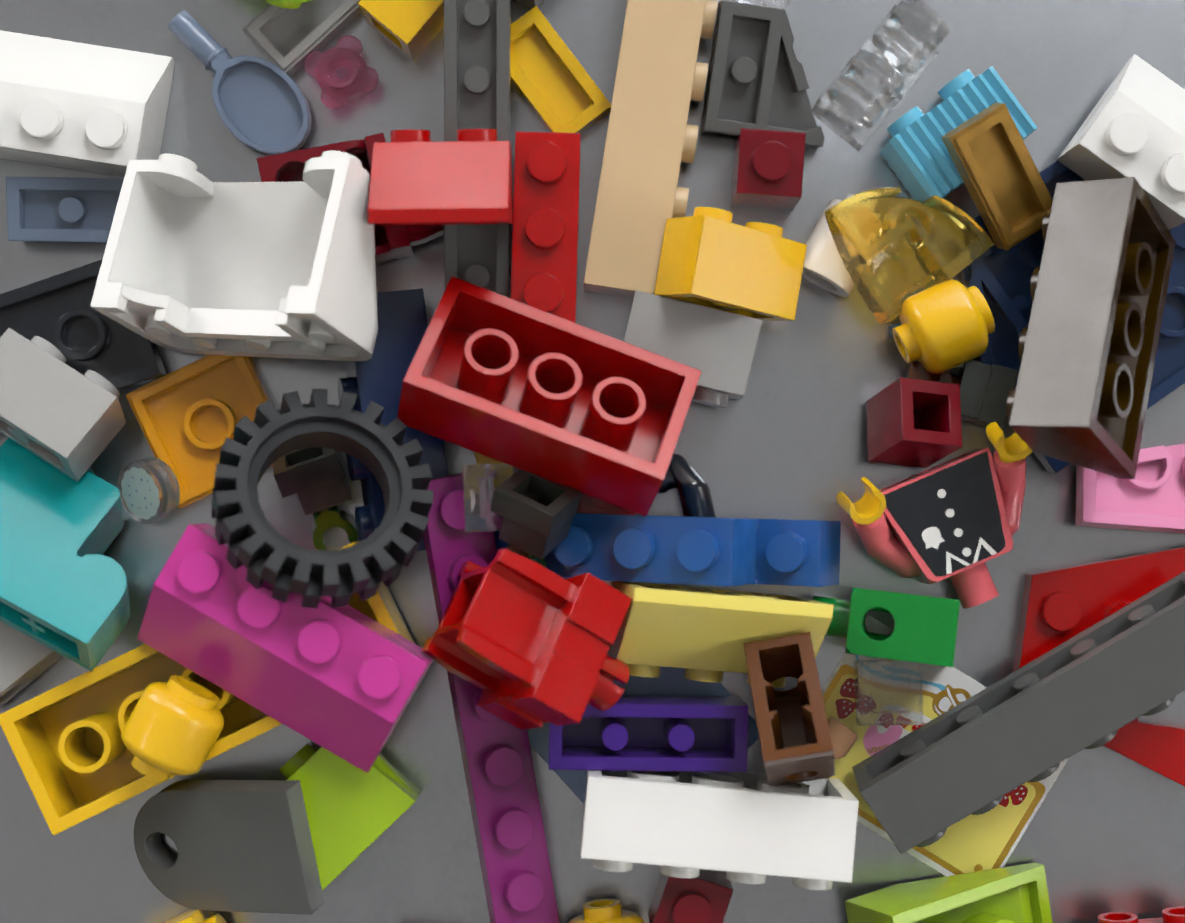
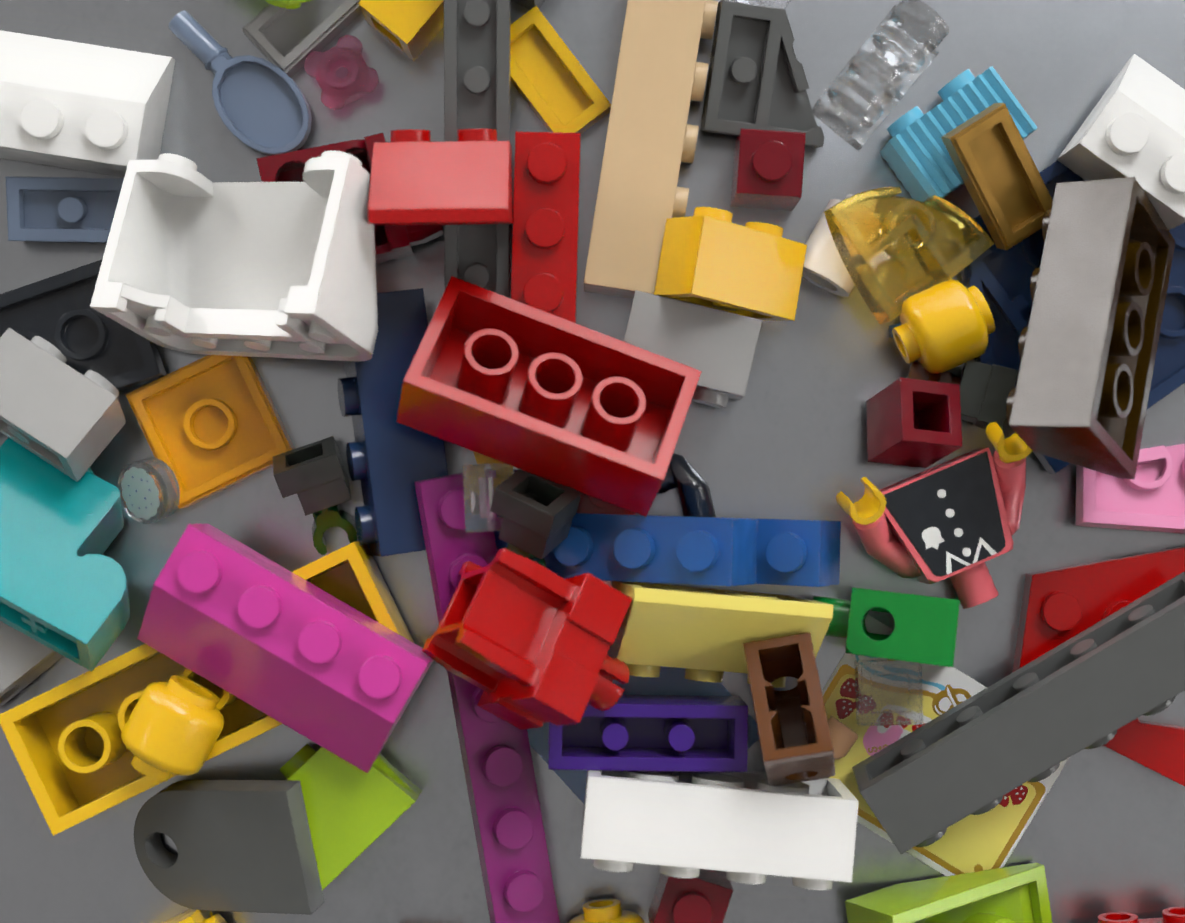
black tyre [211,389,433,609] -> none

